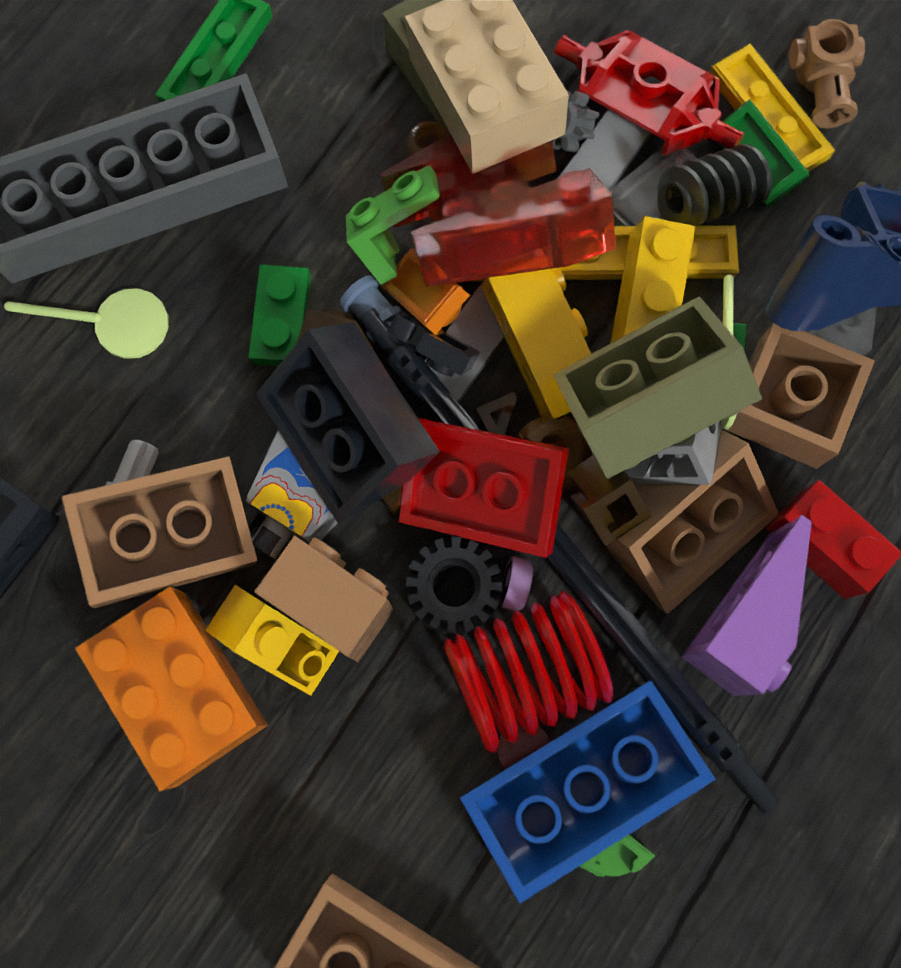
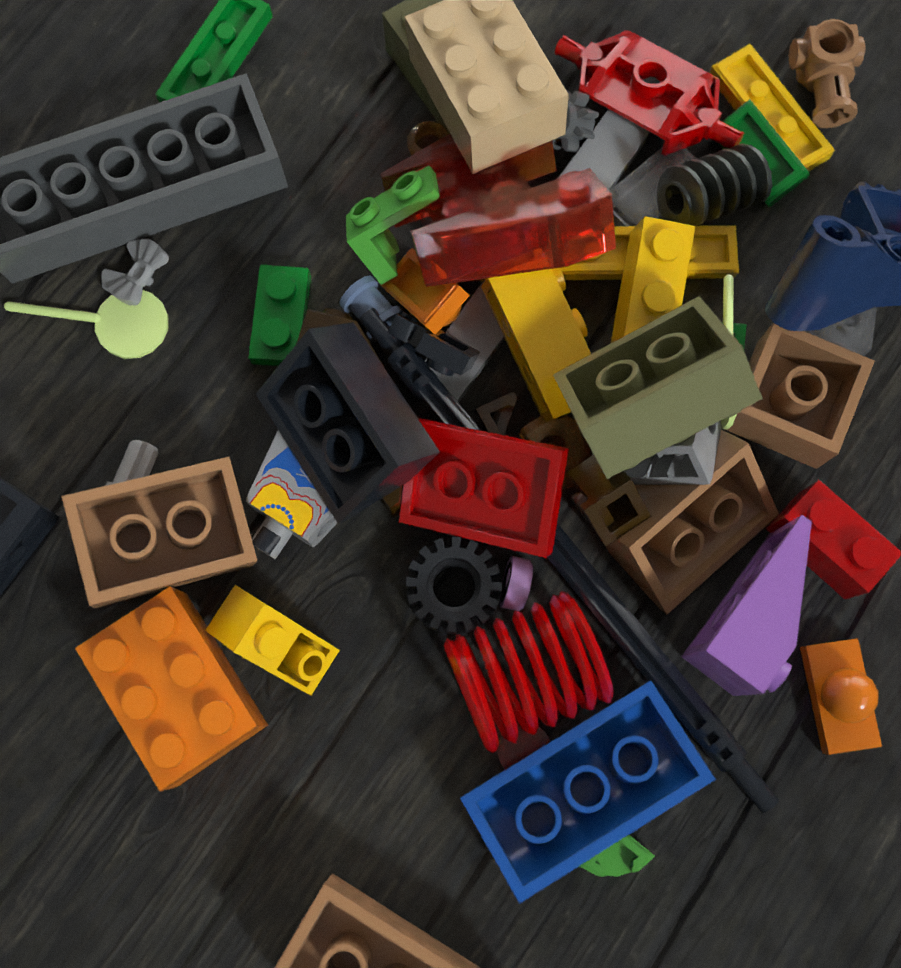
medium nougat brick [254,536,394,662] -> none
none -> light grey piece [101,239,169,306]
none -> orange tile [800,638,882,755]

